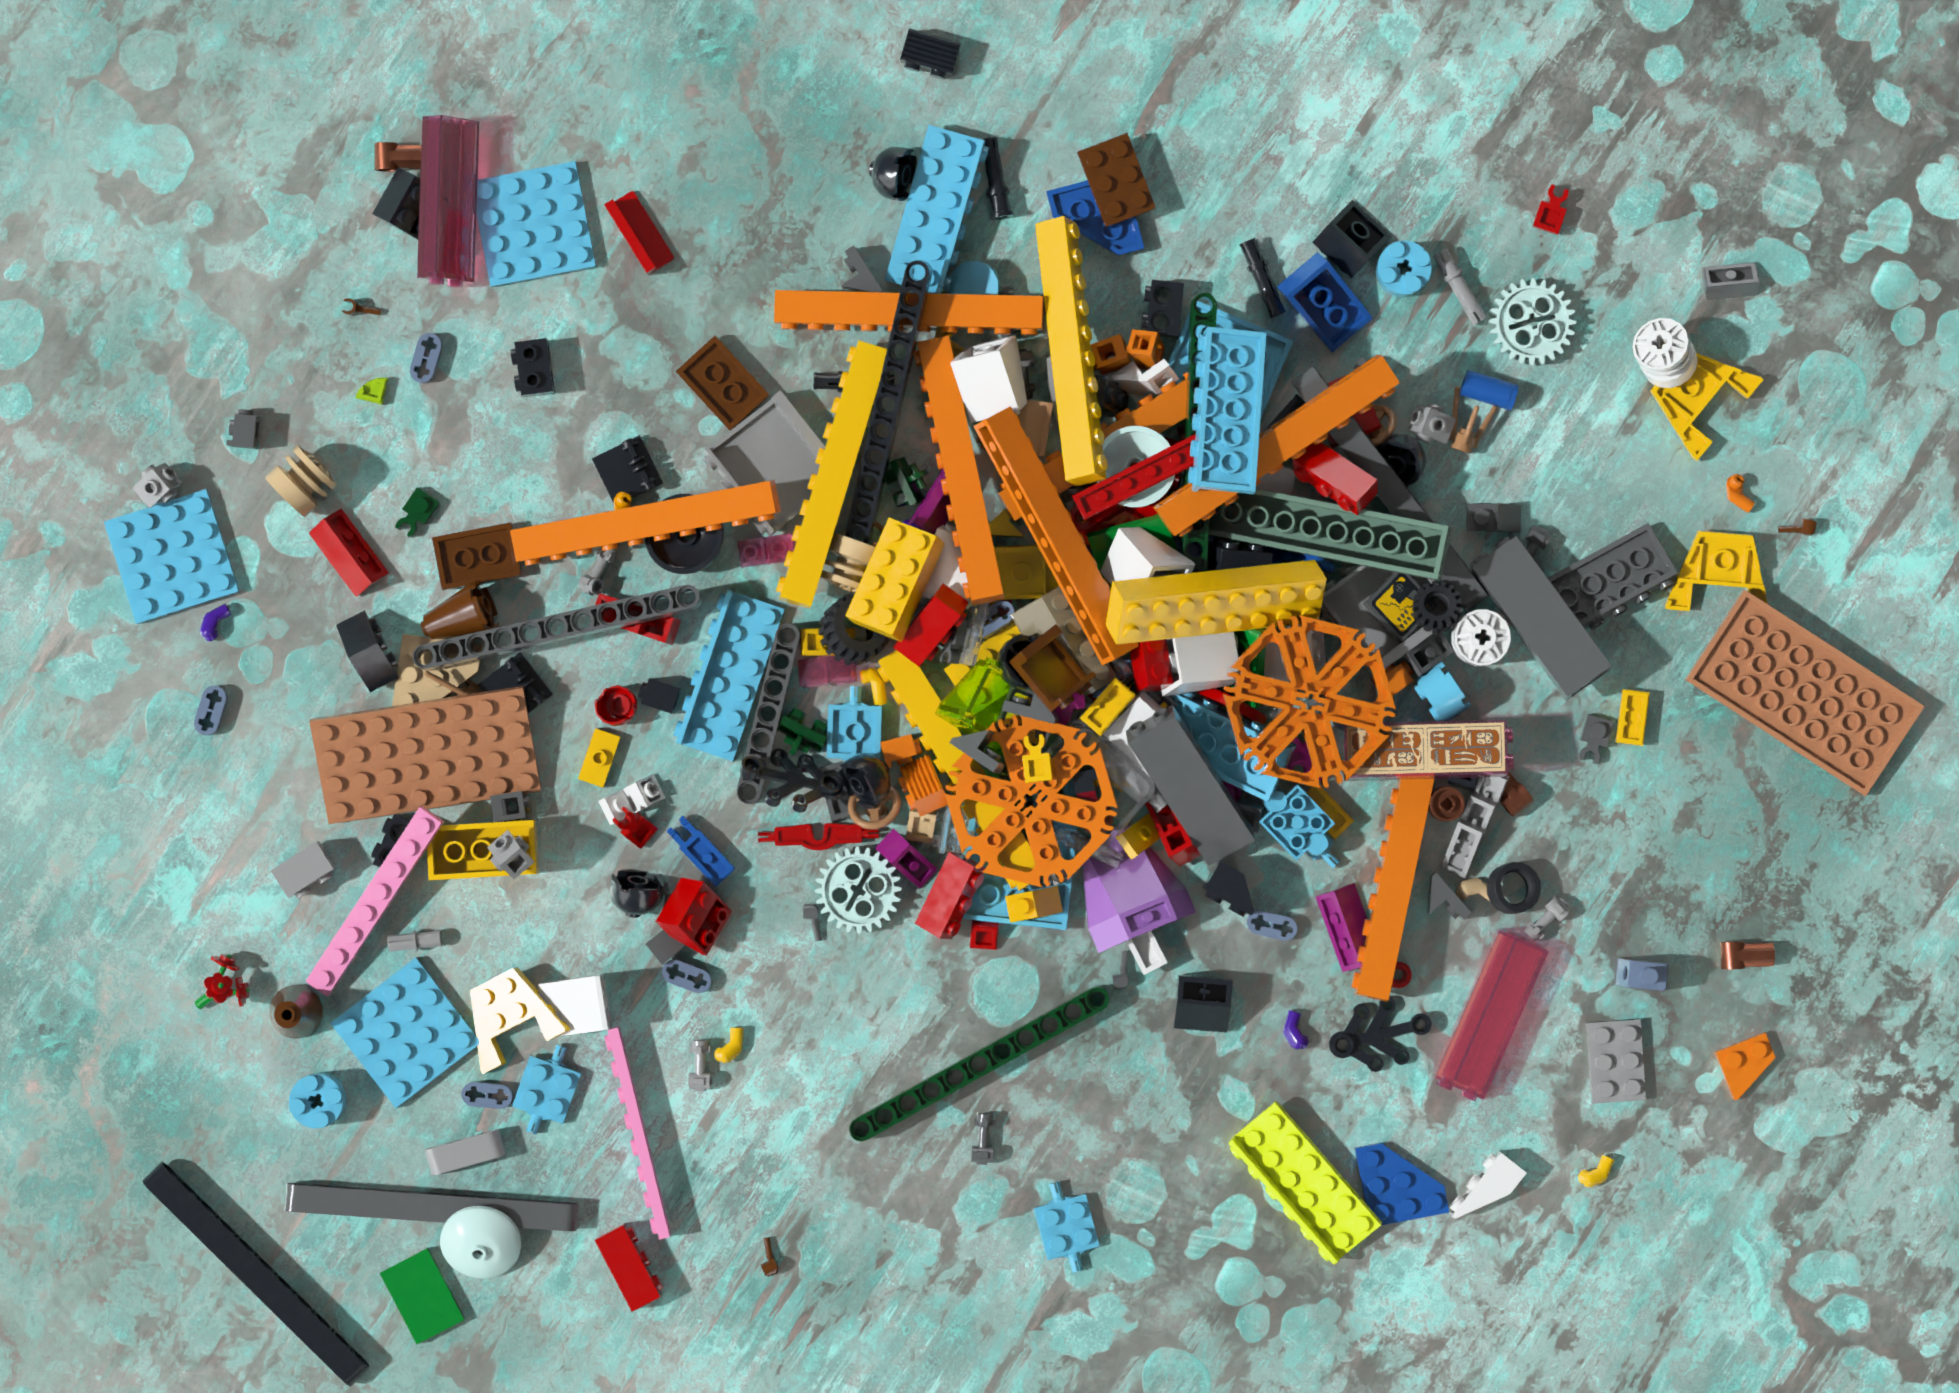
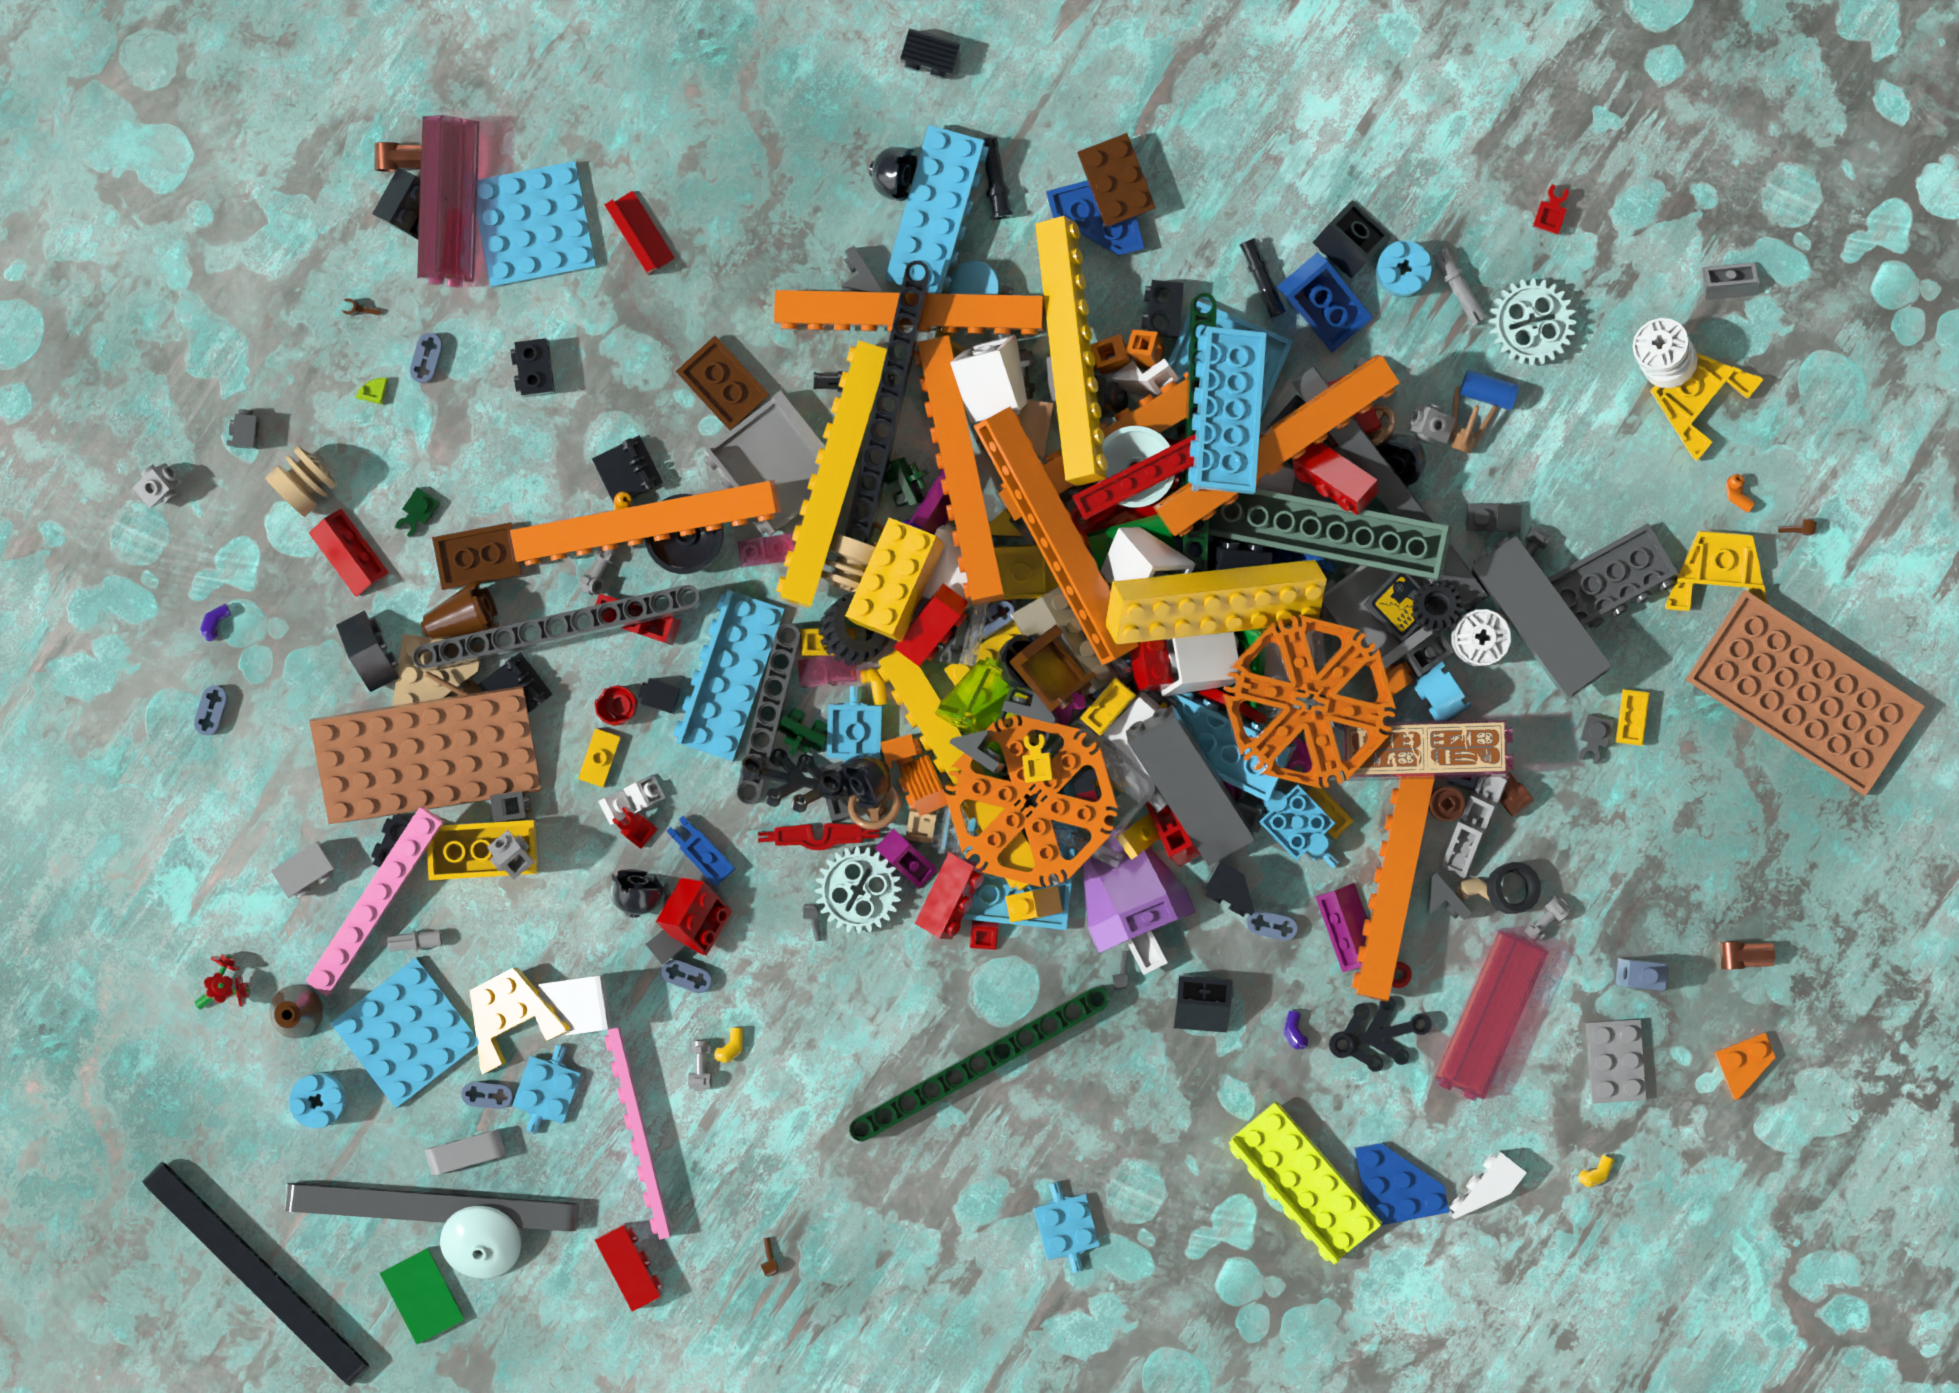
medium azure plate [104,489,240,624] -> none
dark grey bar [971,1113,995,1165] -> none

